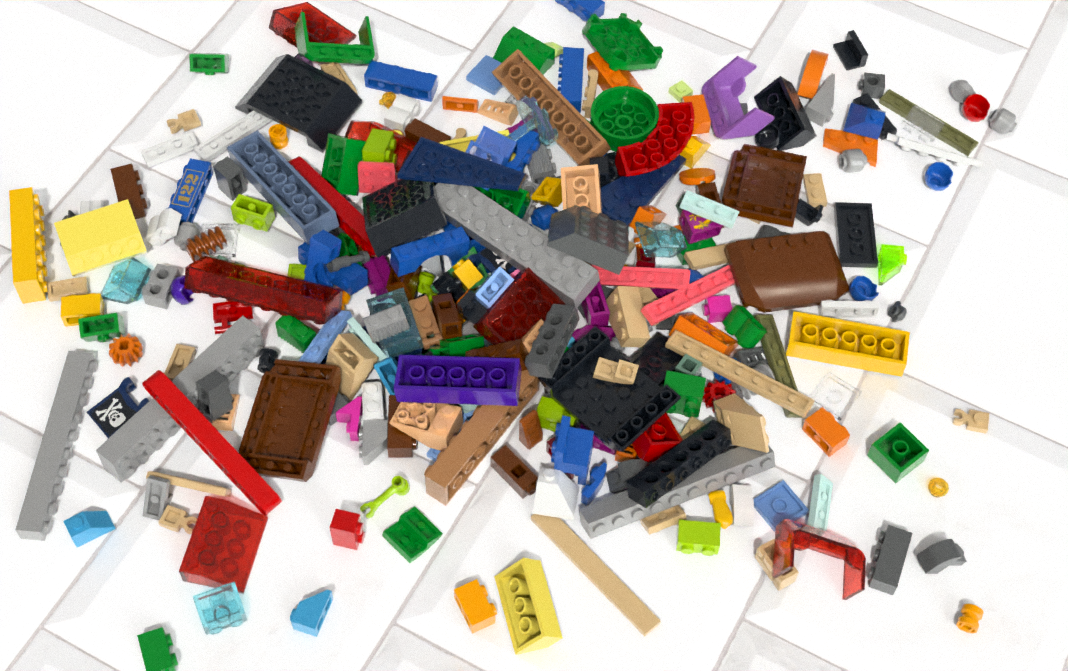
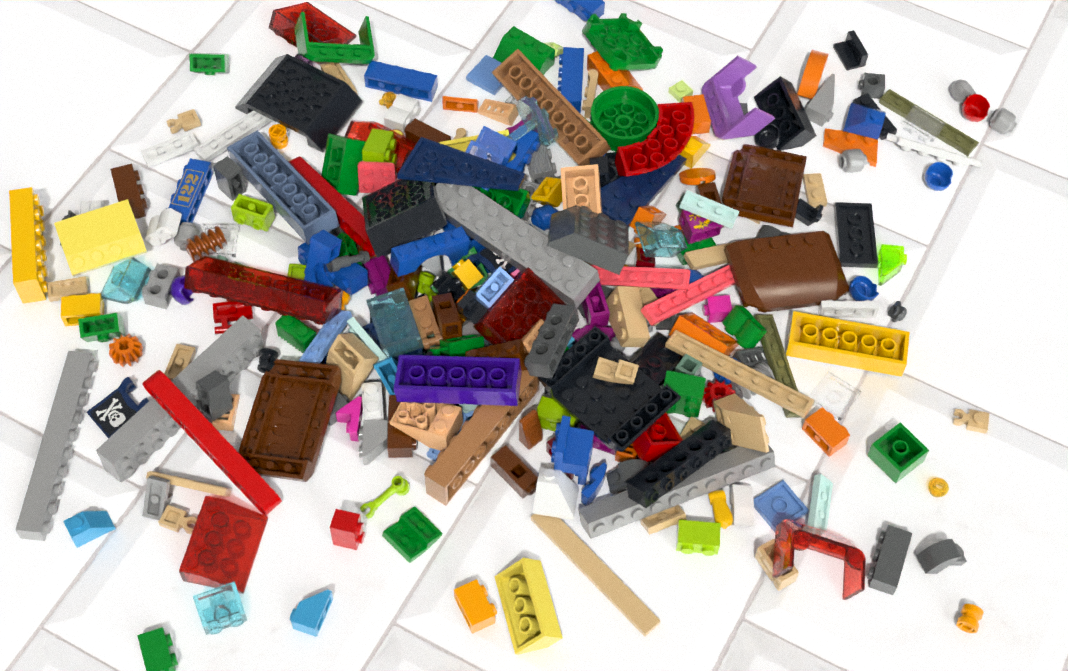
light grey brick [363,304,410,344] -> none

